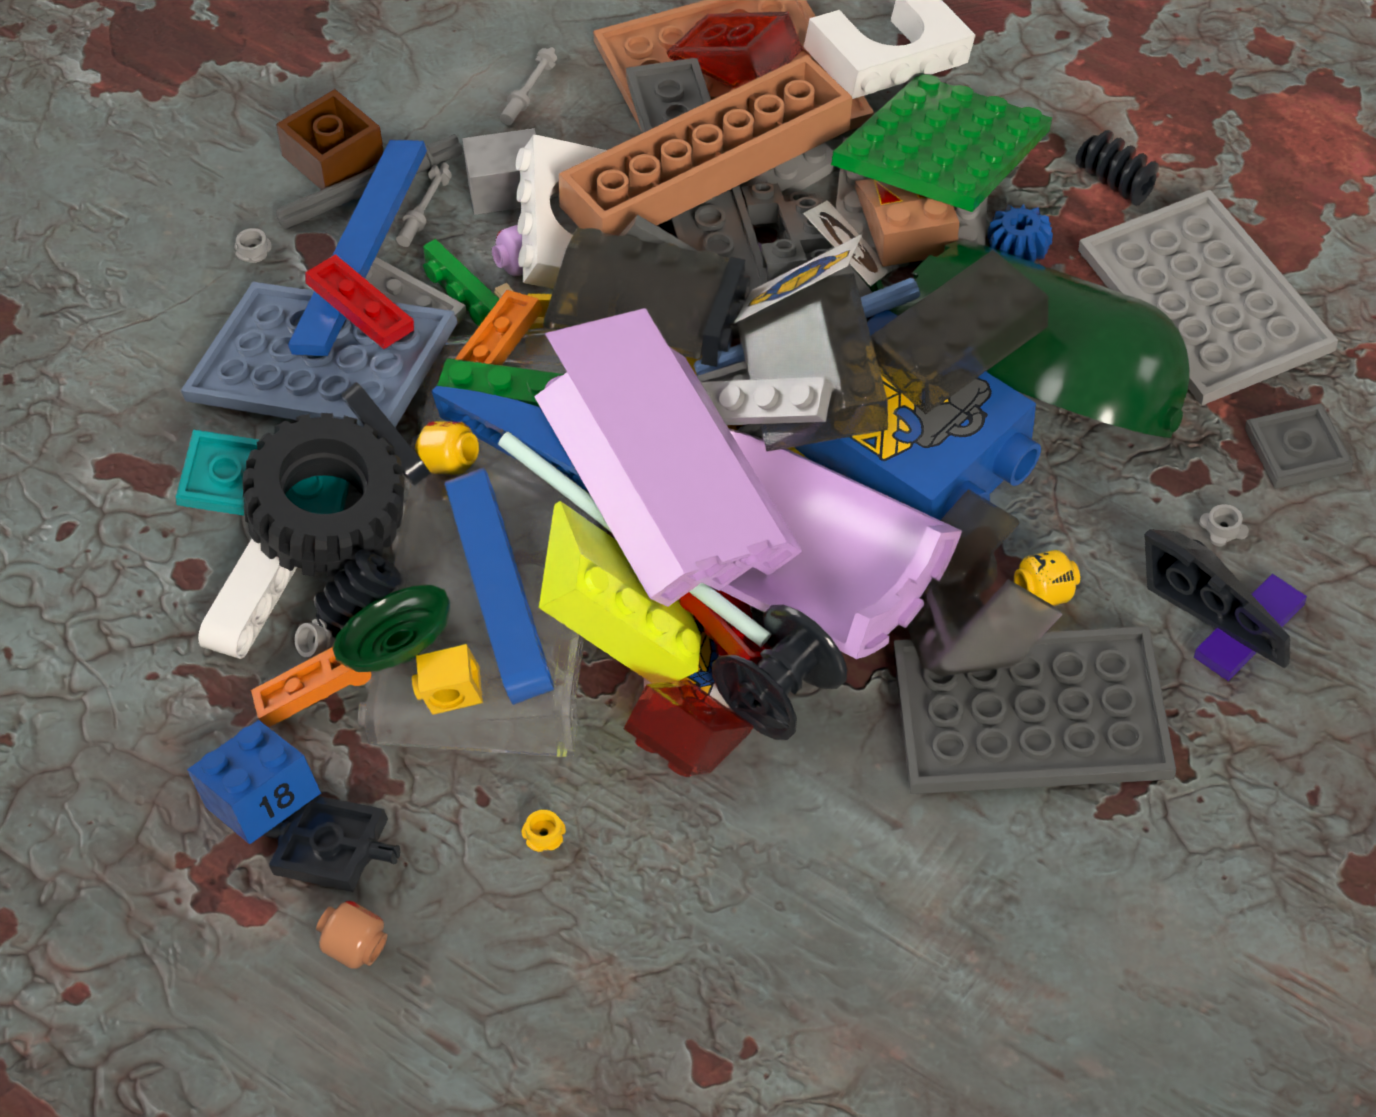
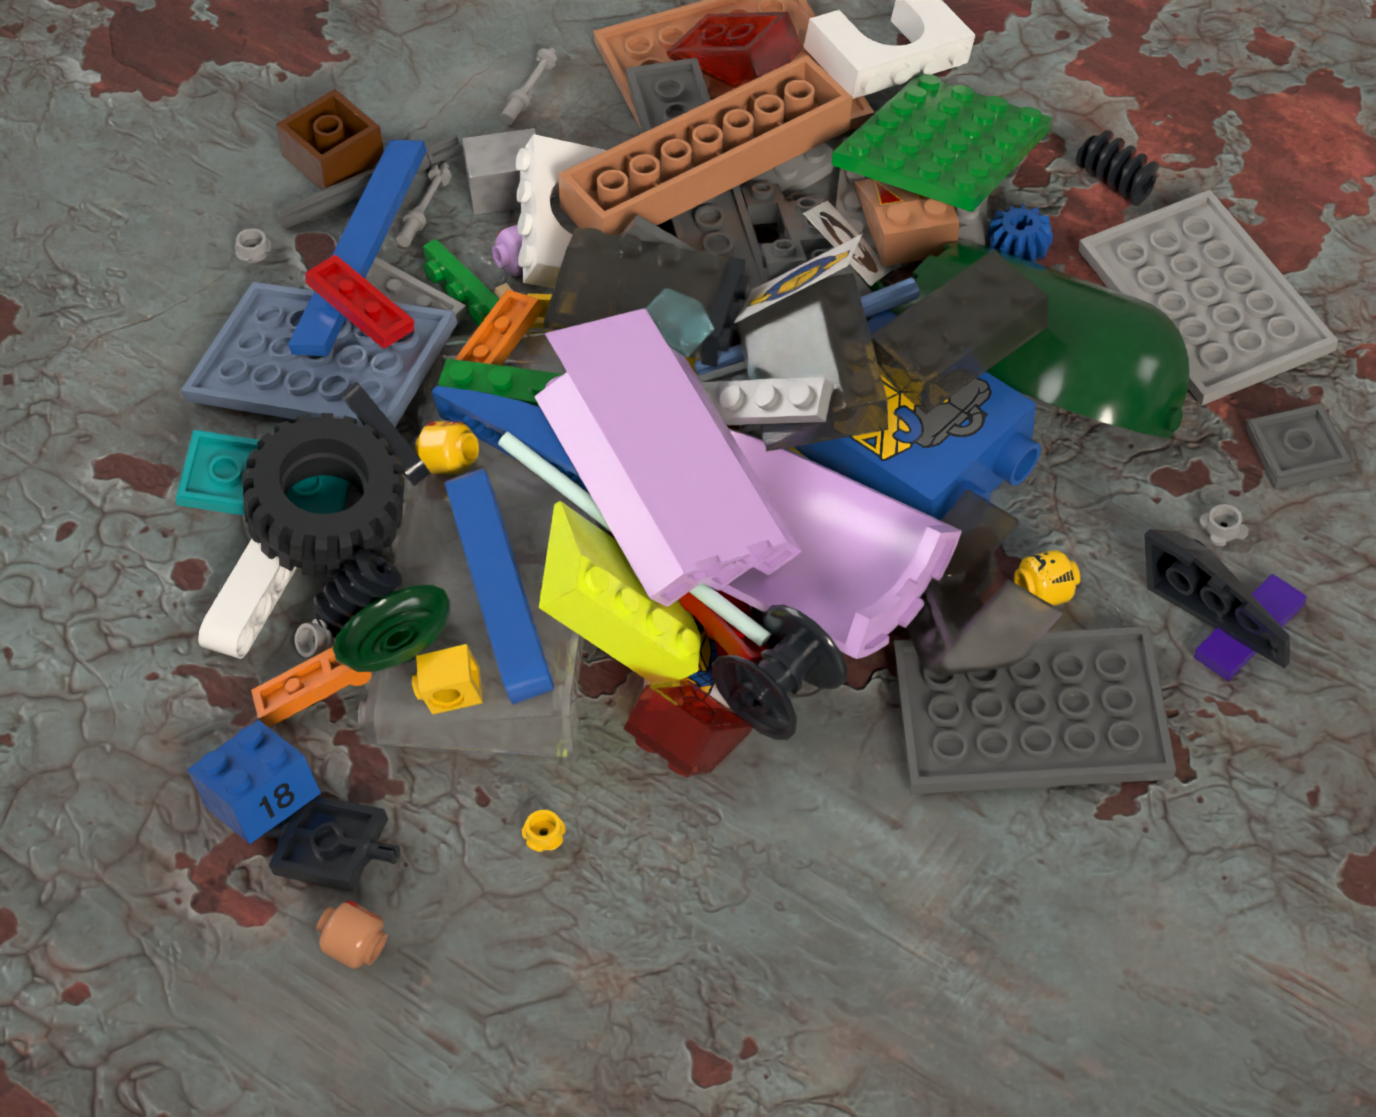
none -> clear light blue brick [646,288,714,357]

